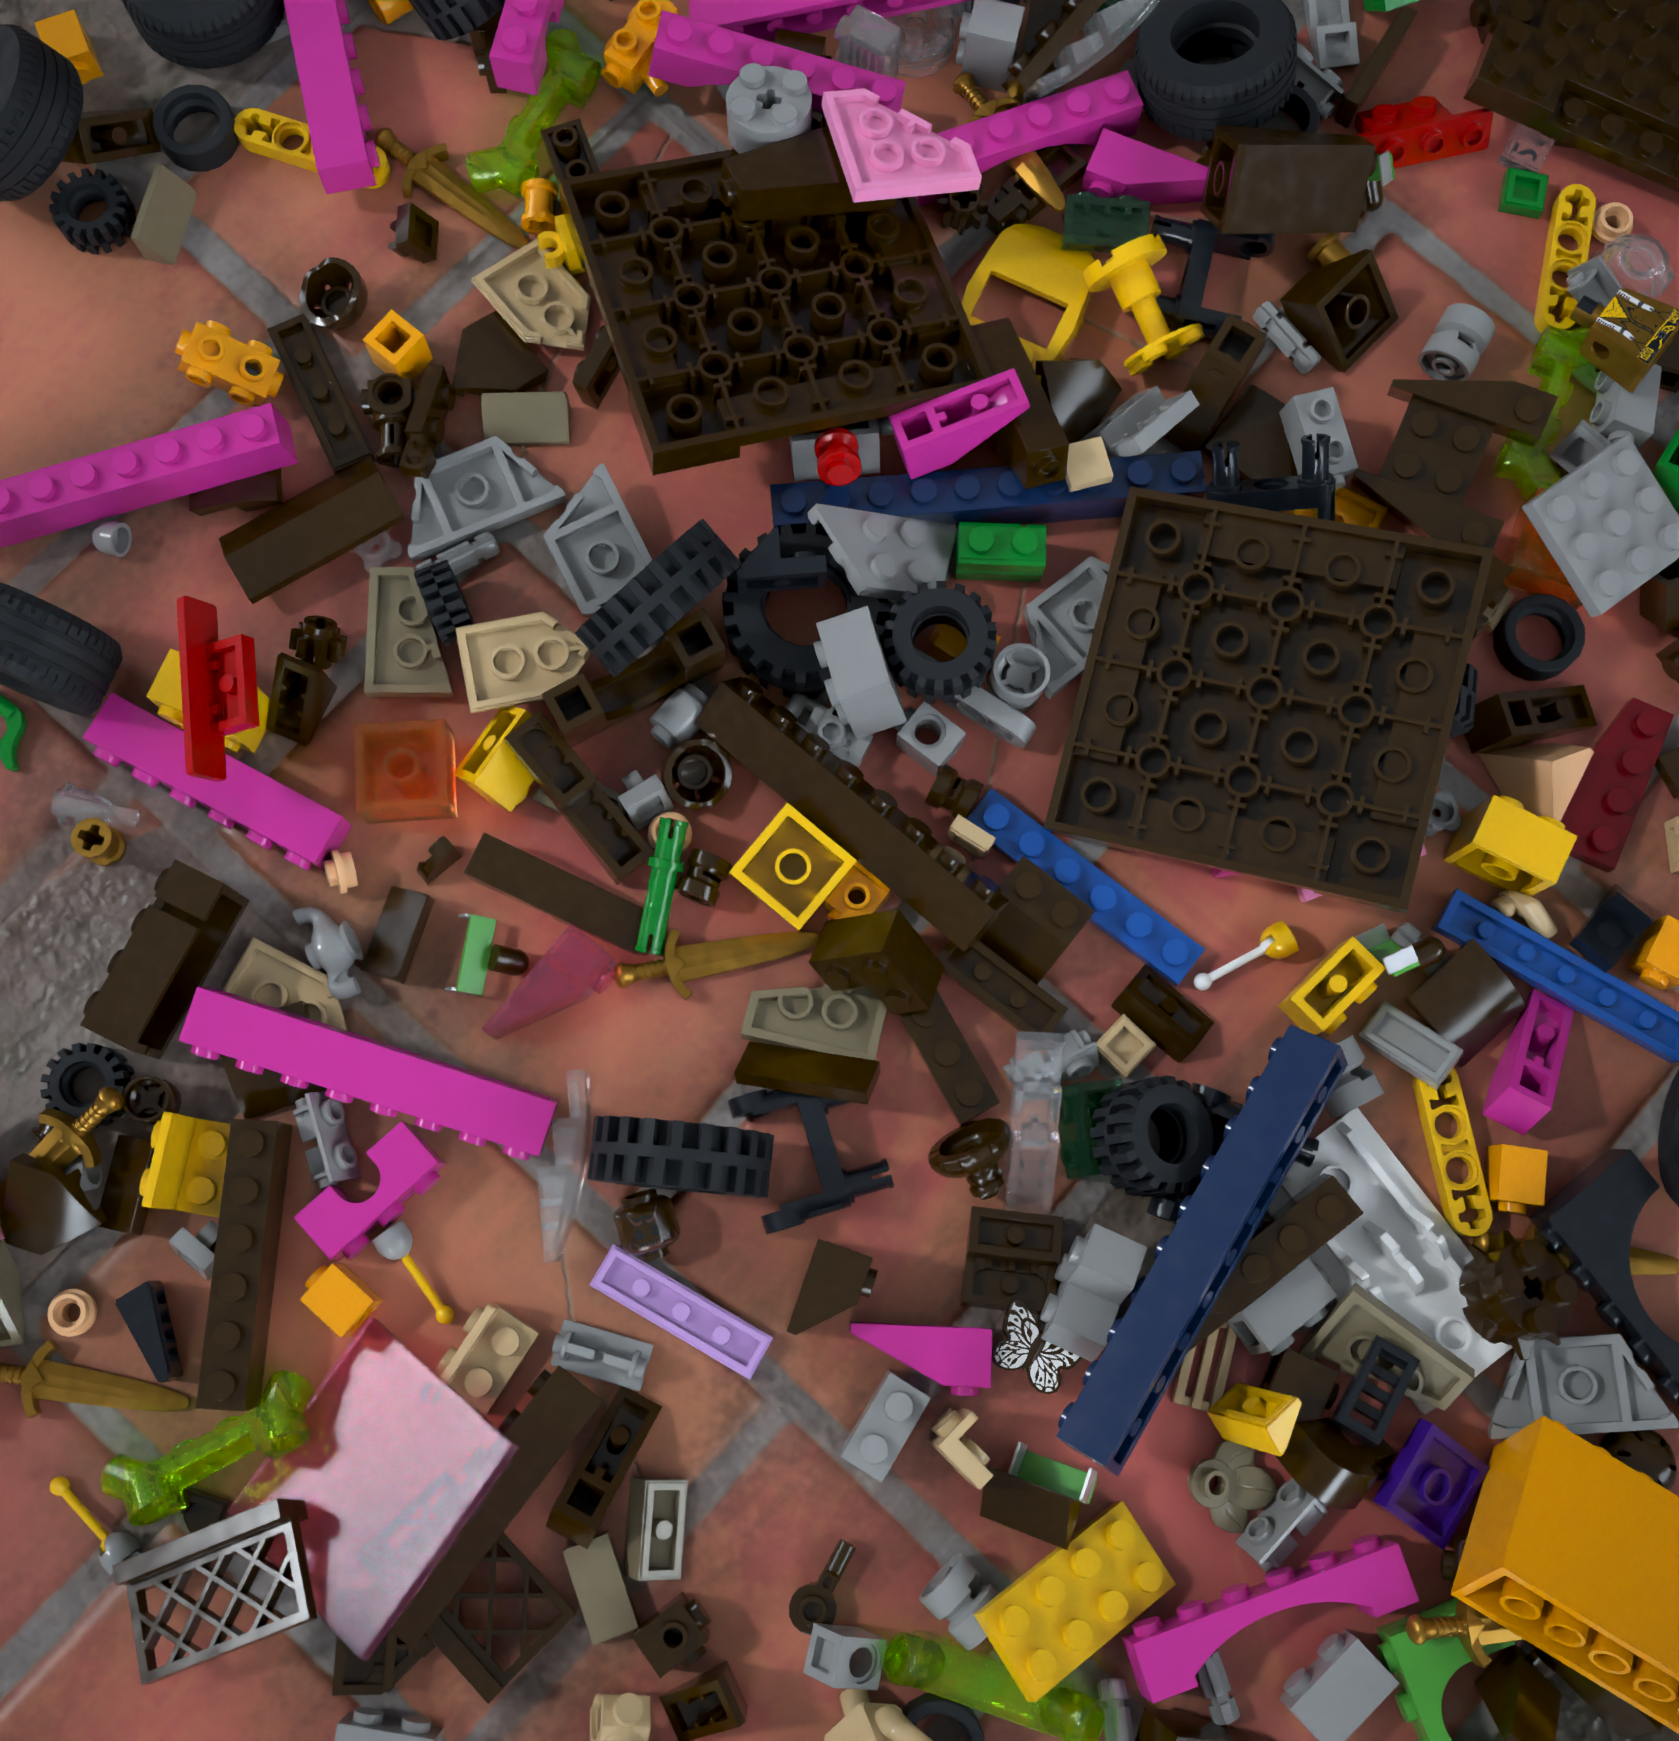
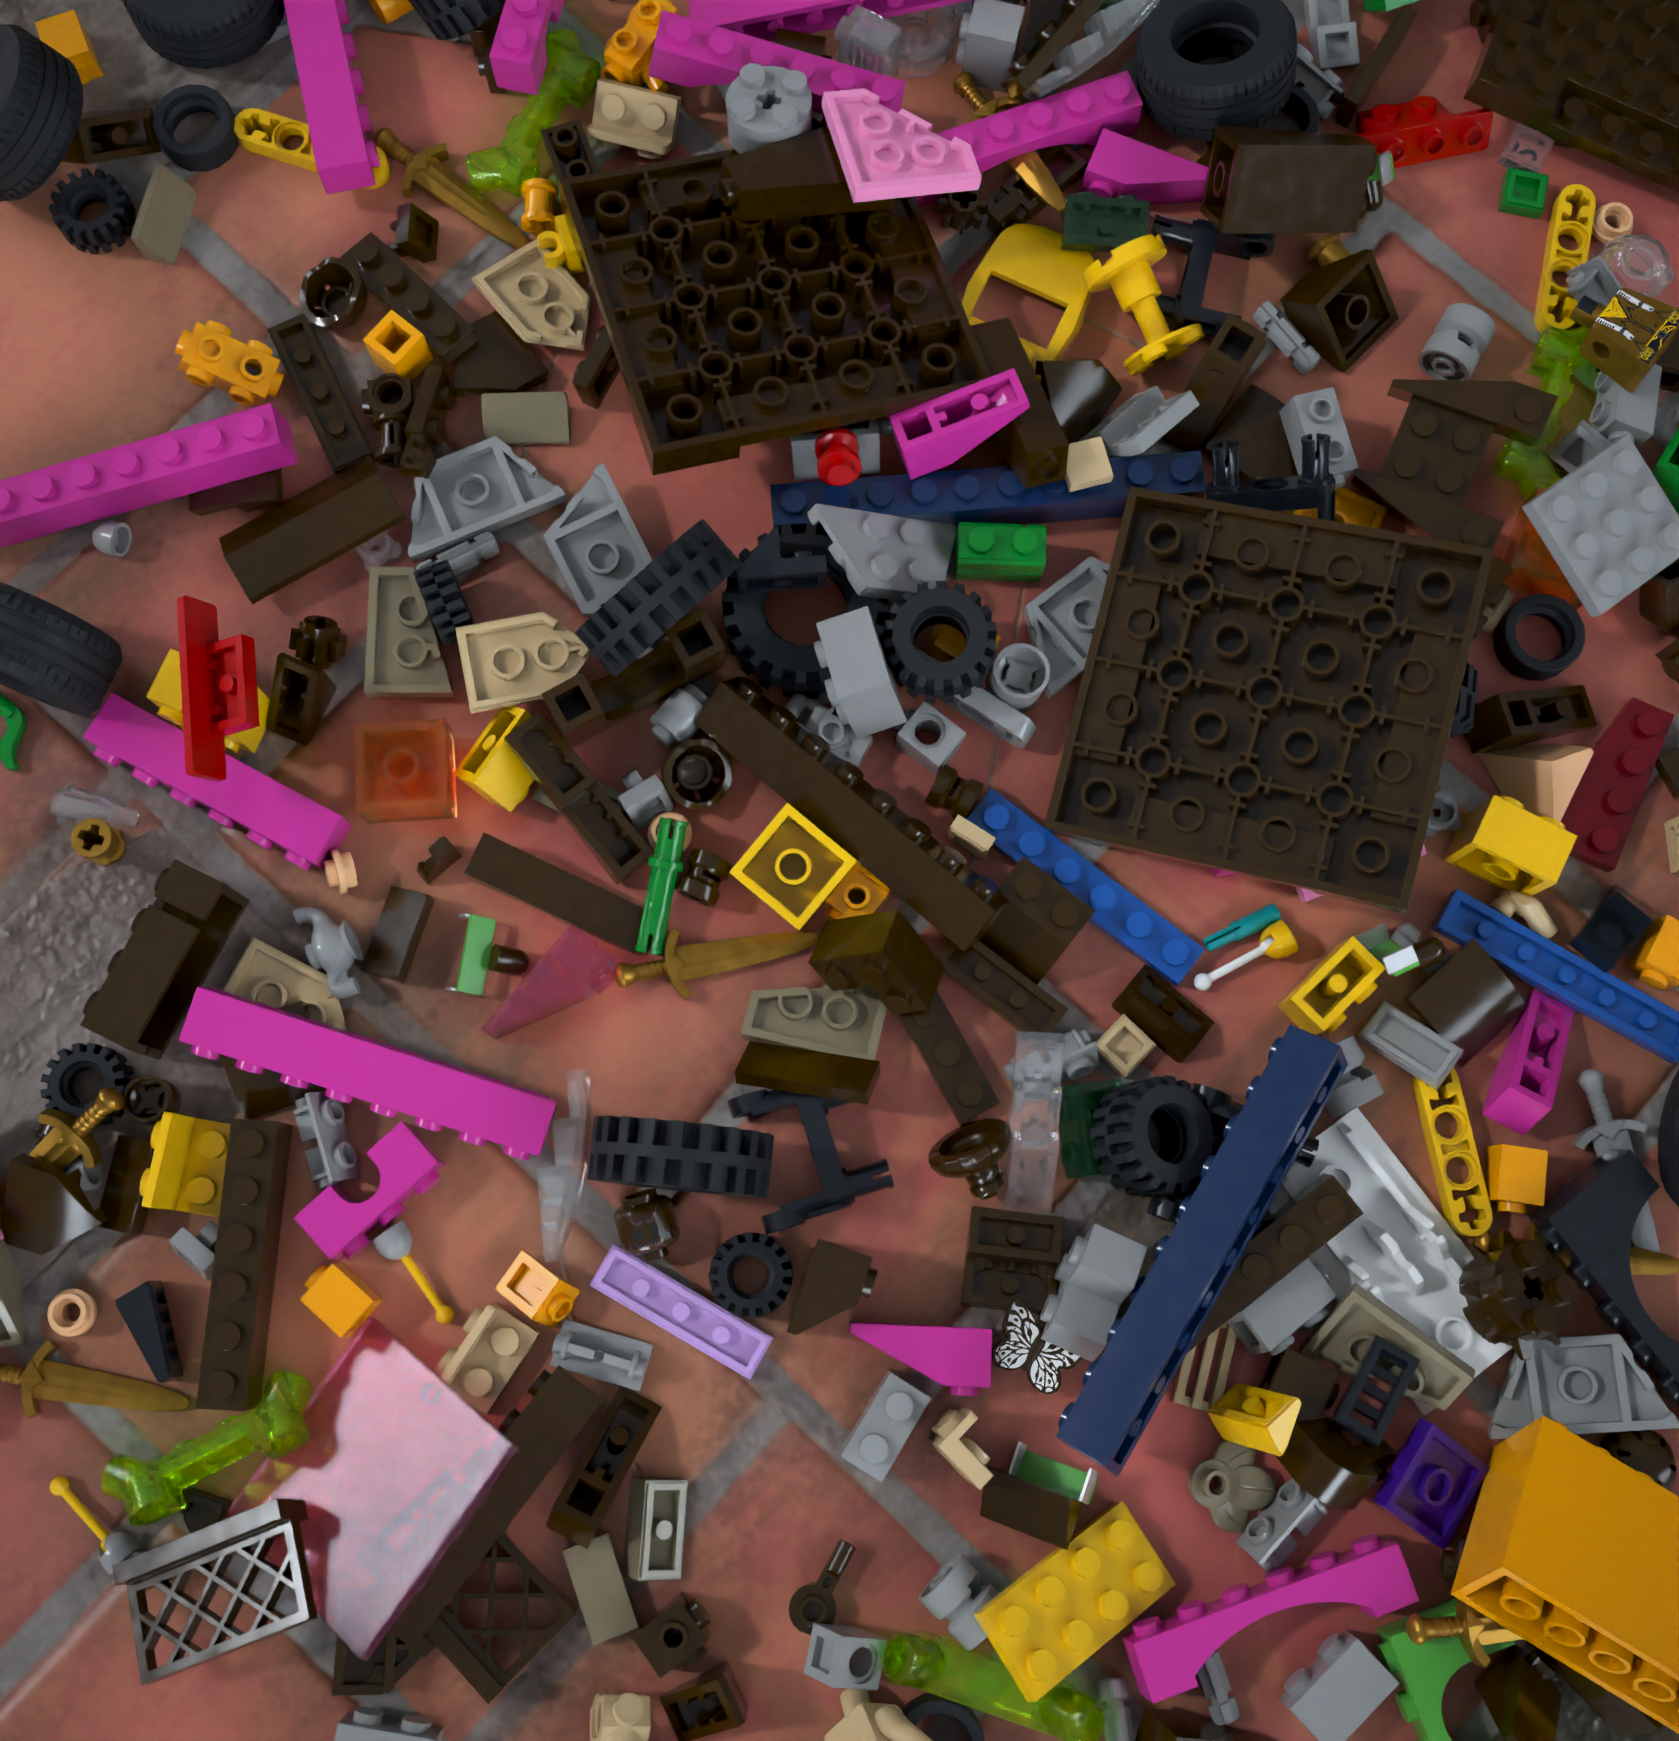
none -> dark brown plate [339,232,479,366]
none -> light orange bracket [495,1250,580,1329]
none -> tan bracket [586,78,682,159]
none -> black tyre [708,1232,793,1318]
none -> teal piece [1203,903,1282,952]
none -> light grey sword [1571,1069,1660,1253]

